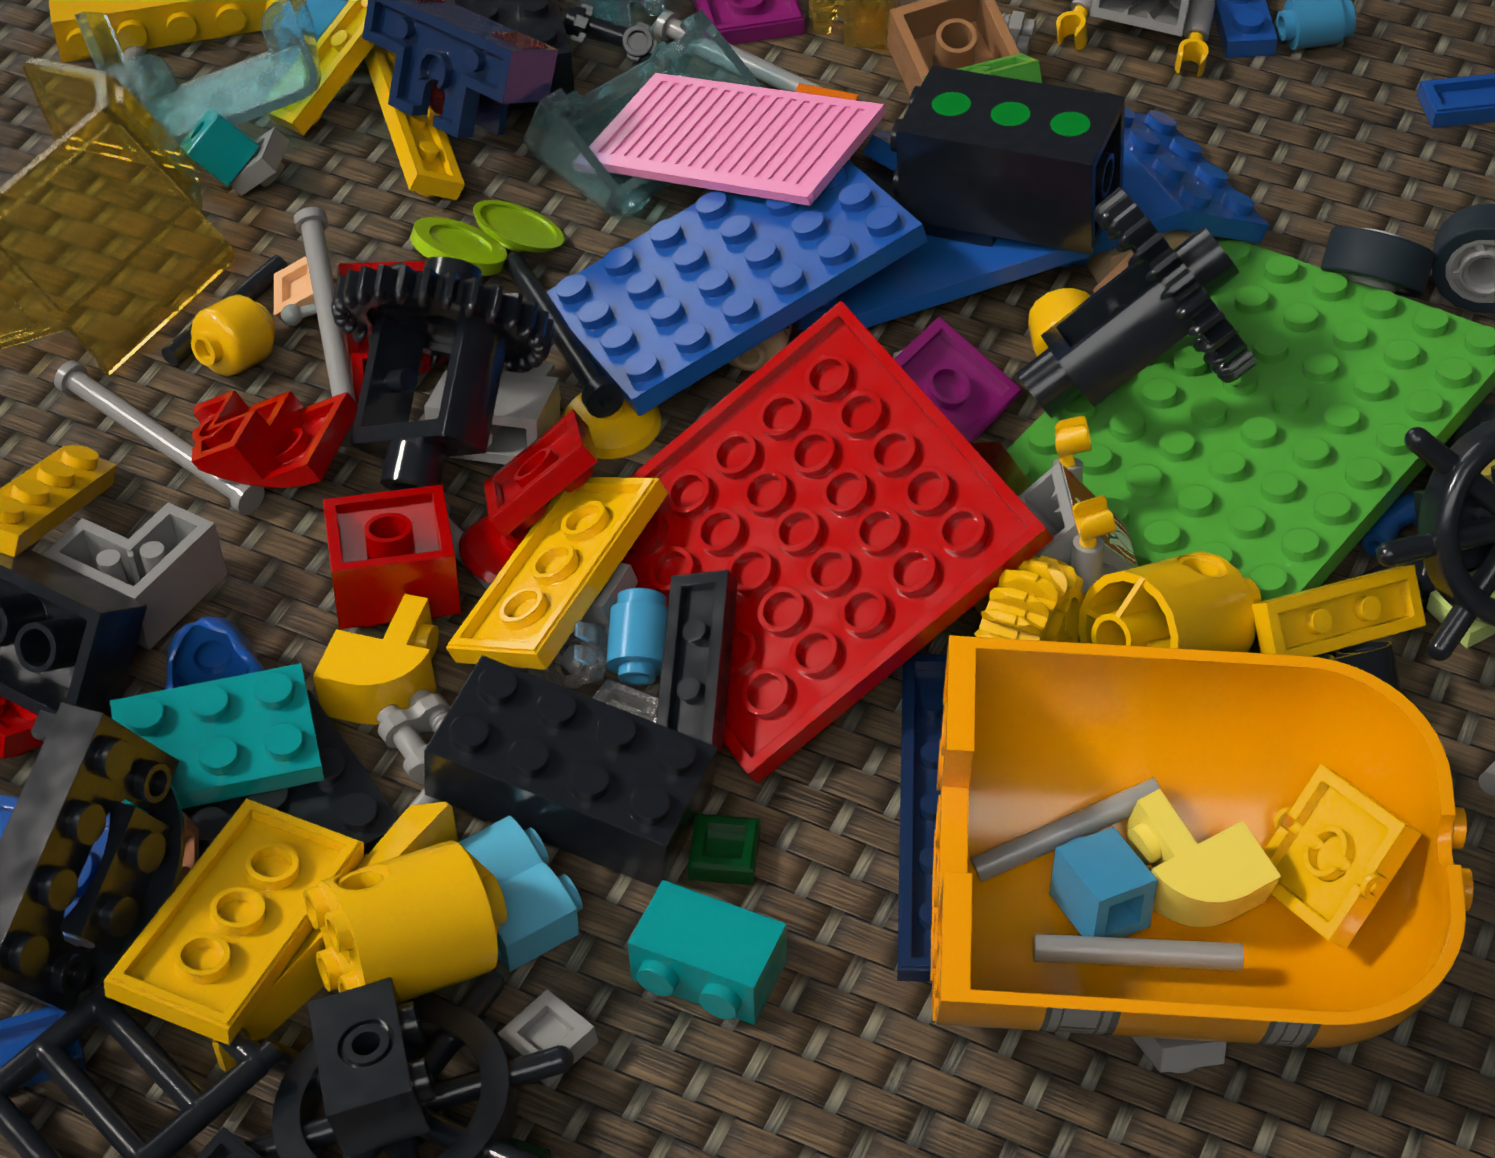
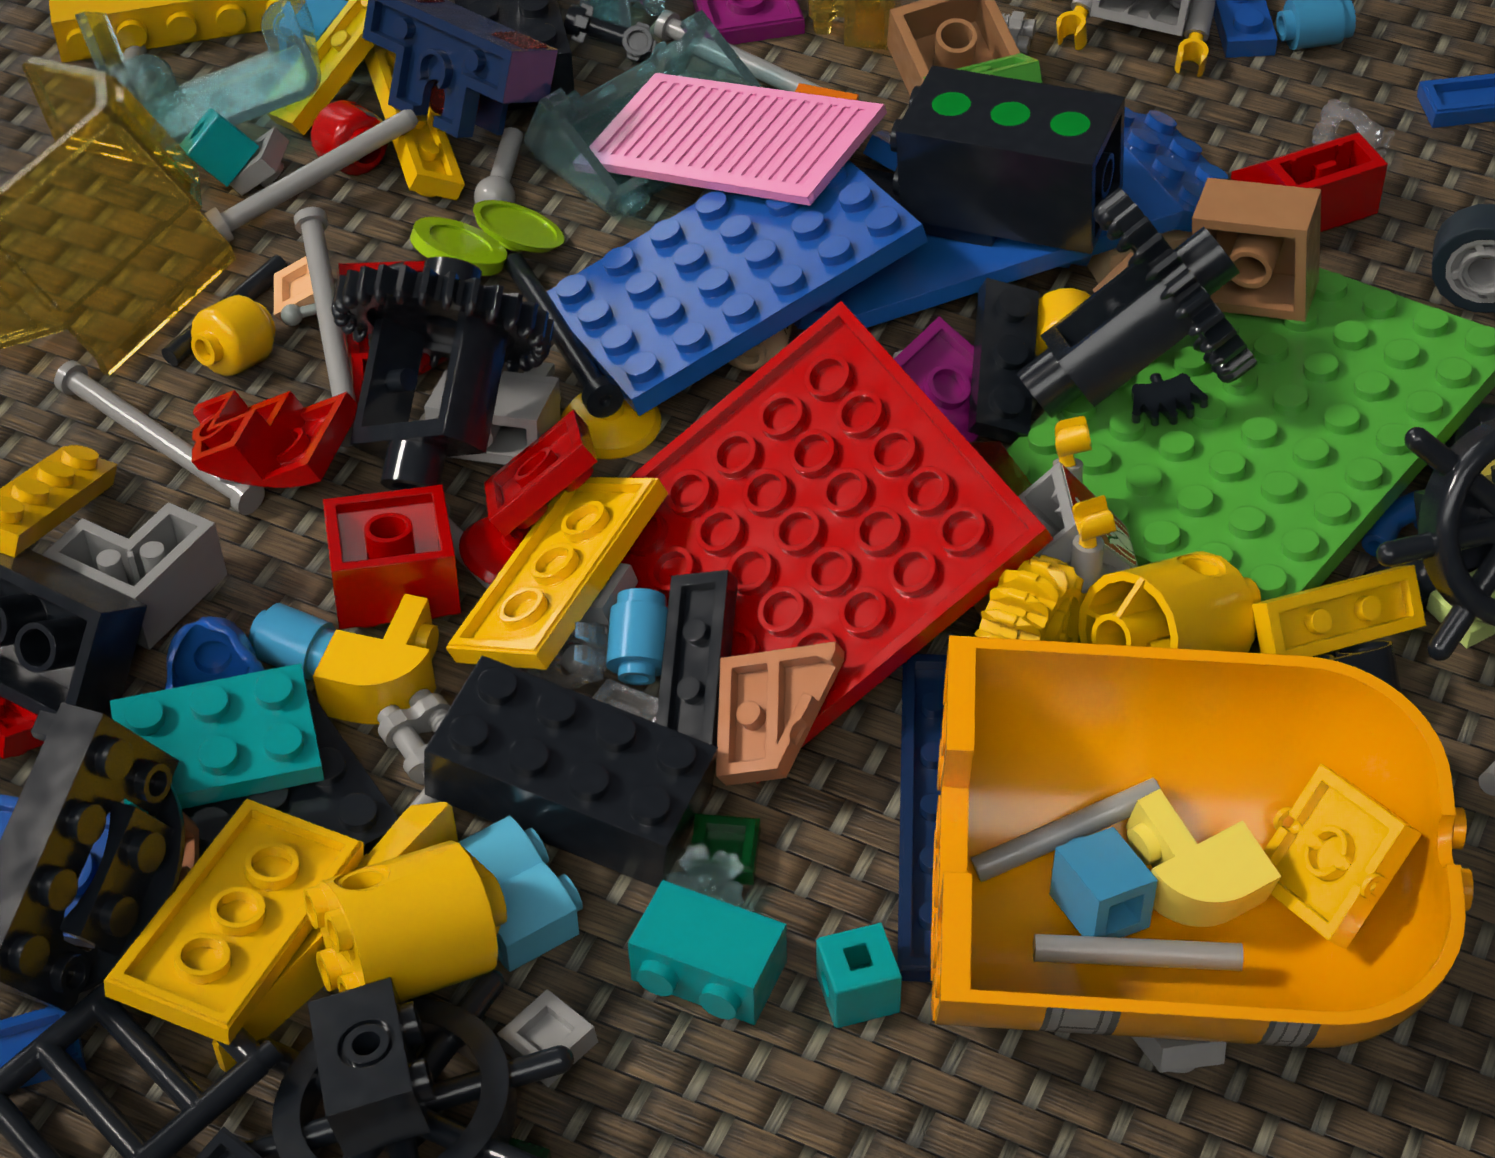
black wheel [1320,226,1435,297] -> none
none -> light grey bar [203,109,418,246]
none -> dark azure brick [249,603,336,680]
none -> red head [311,100,388,176]
none -> light grey bar [474,127,523,204]
none -> clear light blue plant [666,843,744,907]
none -> nougat wing [716,641,844,786]
none -> teal piece [816,922,902,1028]
none -> black plate [968,278,1039,444]
none -> black piece [1132,373,1208,426]
none -> medium nougat brick [1192,178,1321,322]
none -> red slope [1230,132,1388,232]
none -> clear piece [1311,99,1395,159]

